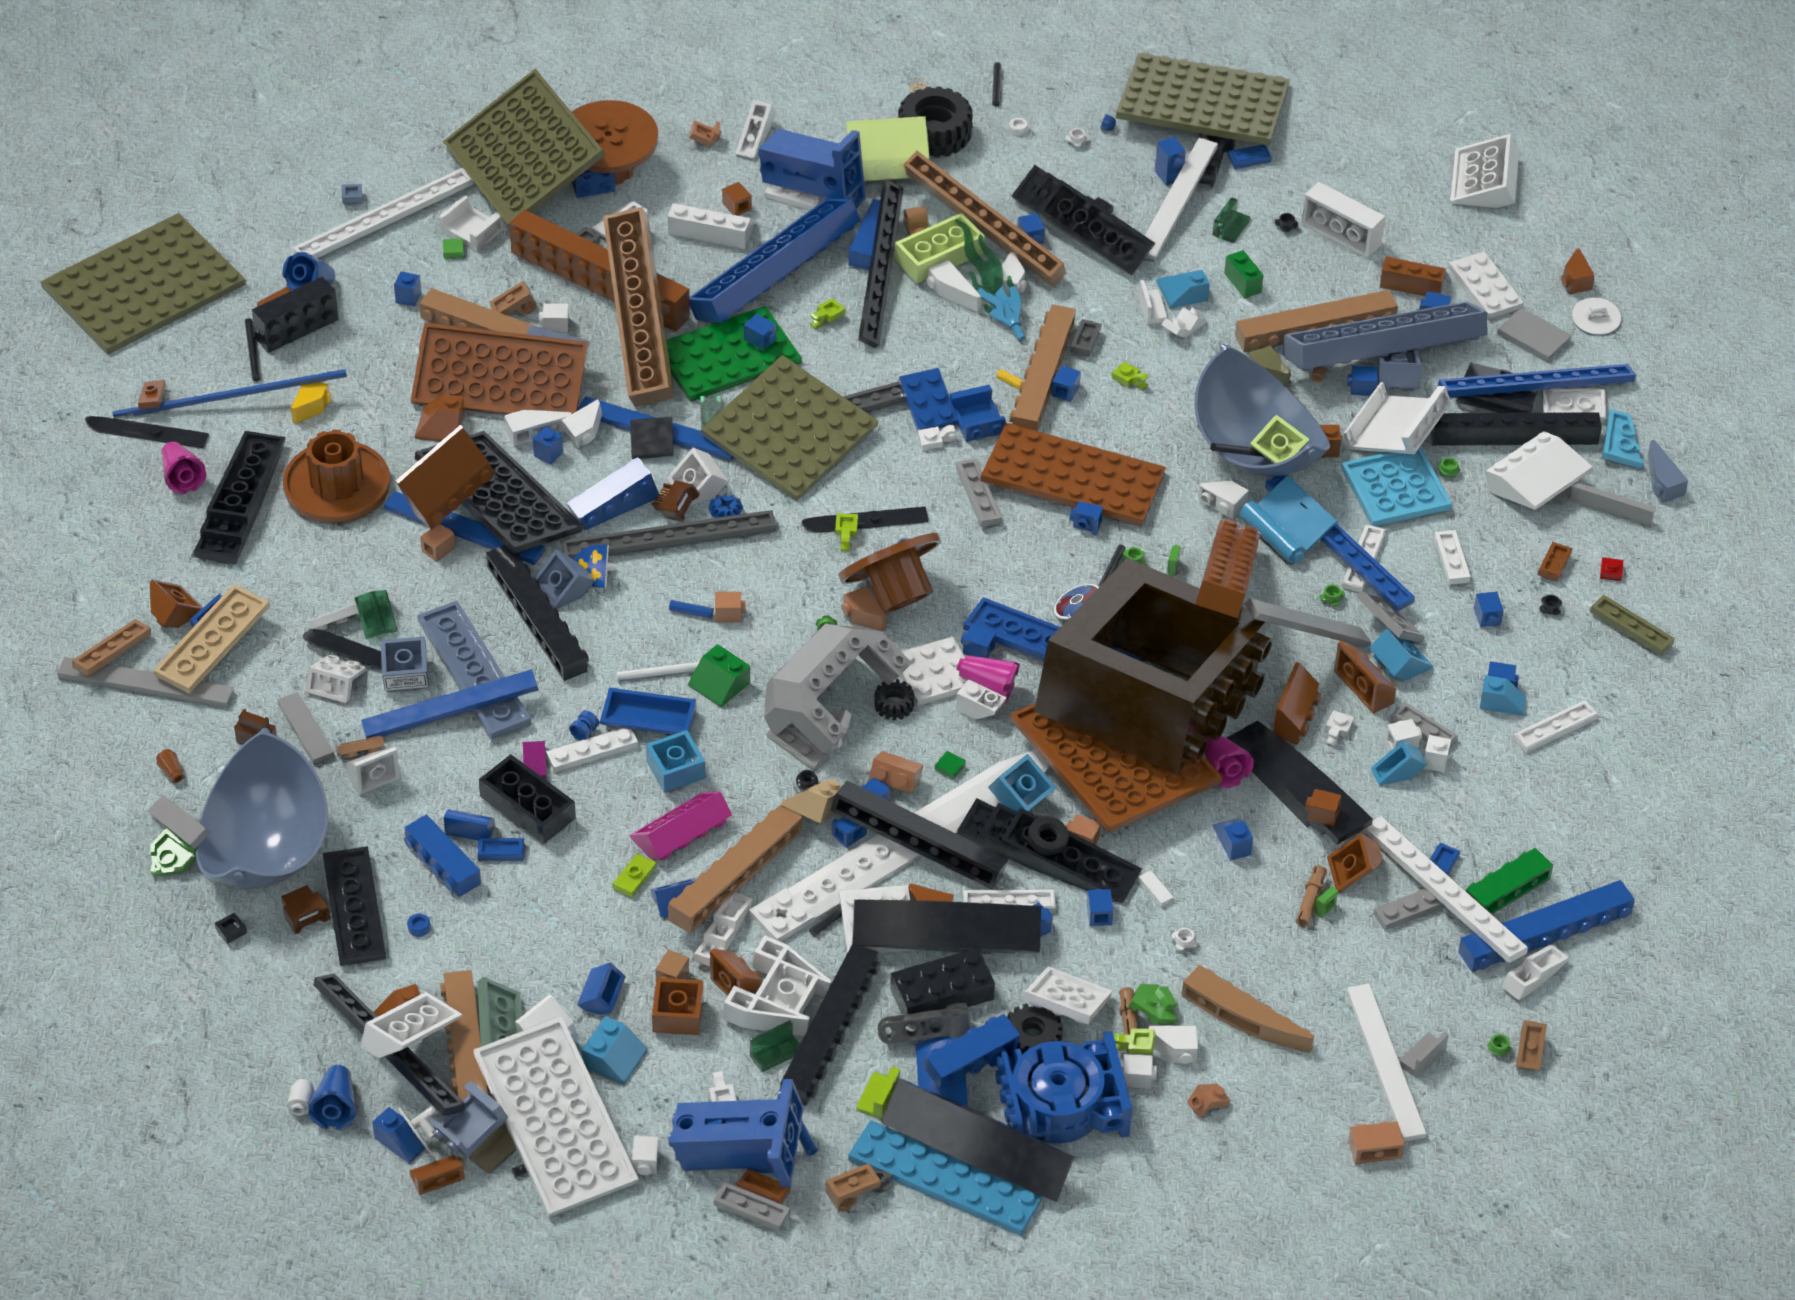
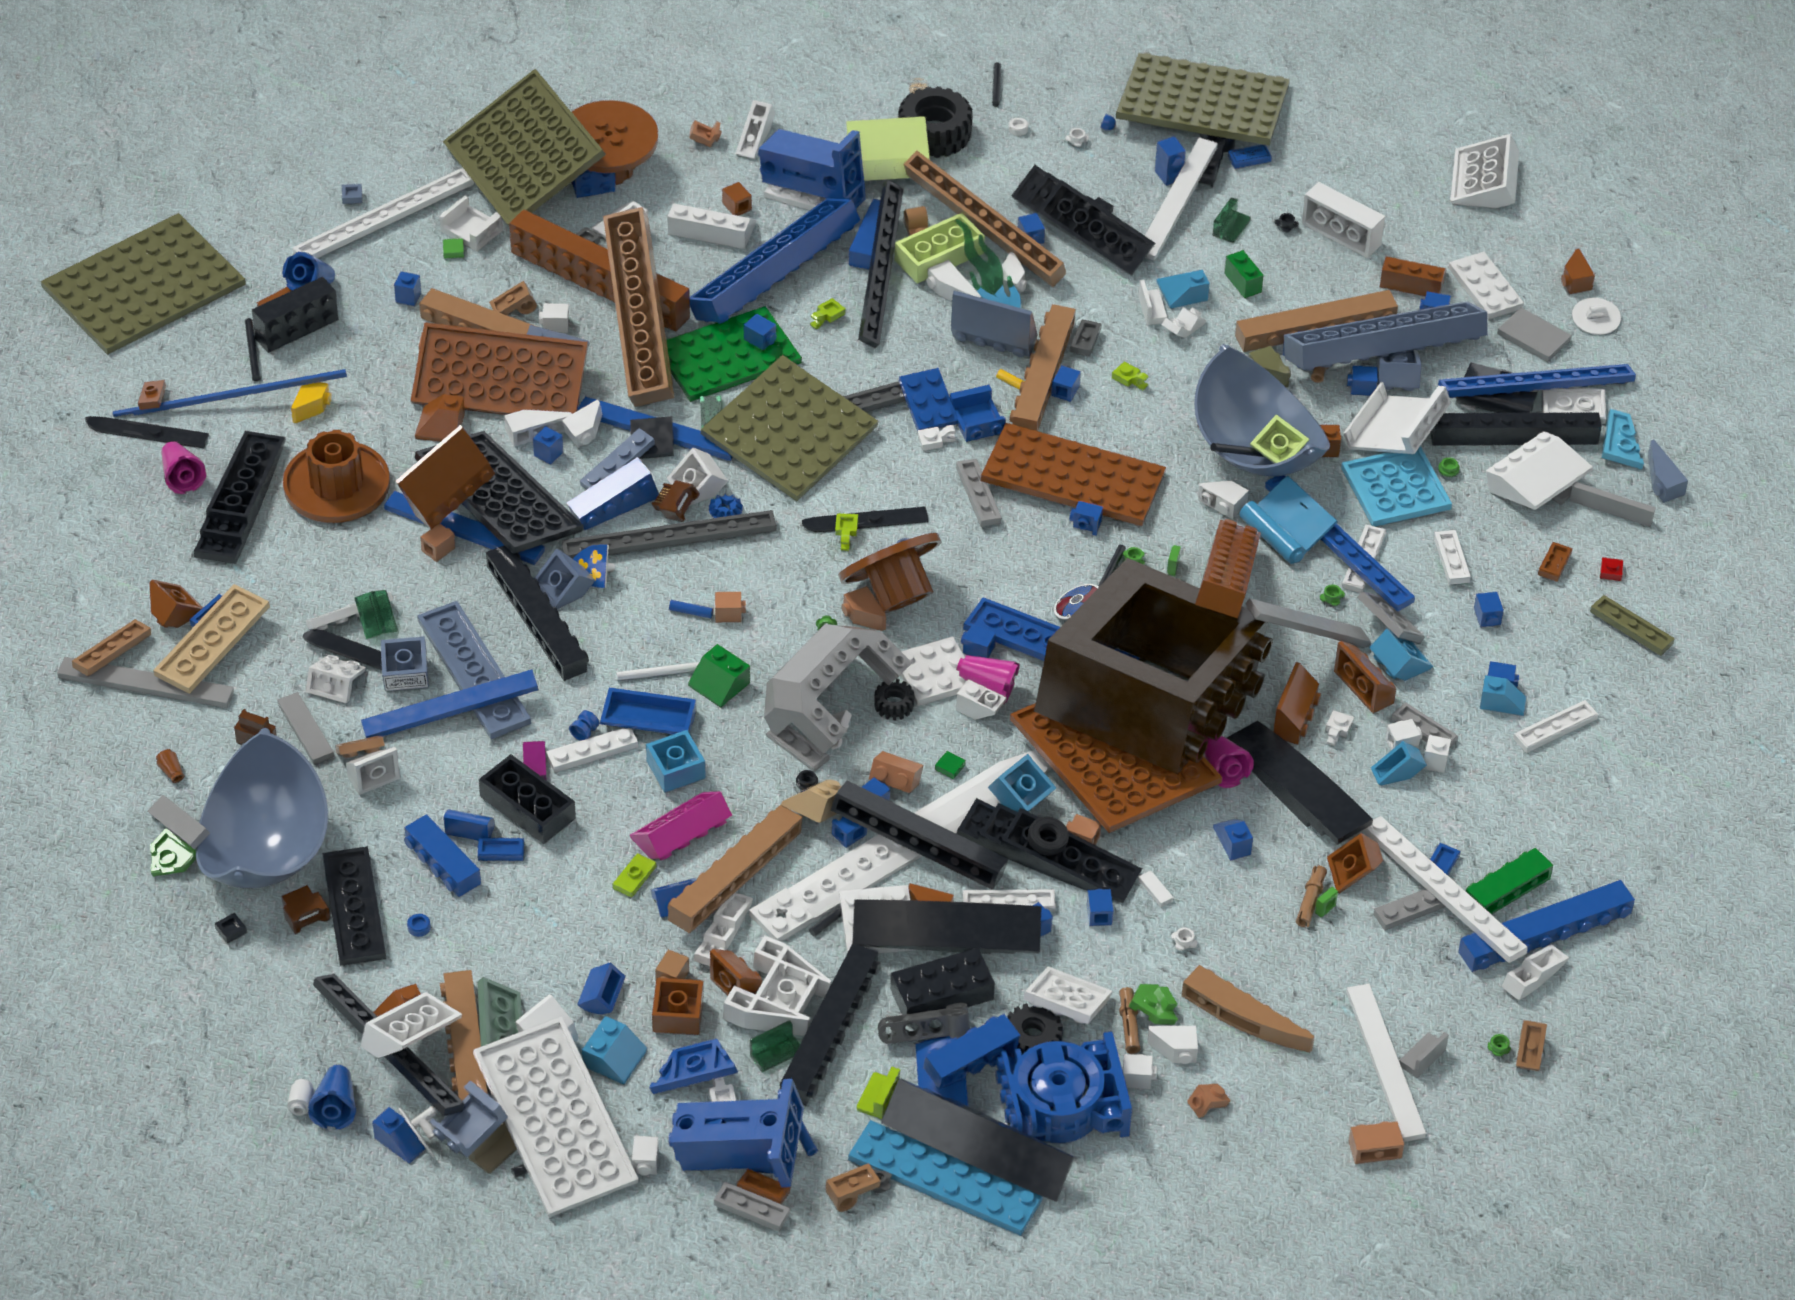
dark orange panel [410,1155,465,1195] -> none
lime plate [1114,1029,1156,1054] -> none
dark orange brick [1305,789,1341,826] -> none
black plate [1539,594,1563,616] -> none
none -> sand blue plate [580,428,655,490]
none -> blue wing [649,1039,738,1094]
none -> sand blue slope [951,291,1038,357]

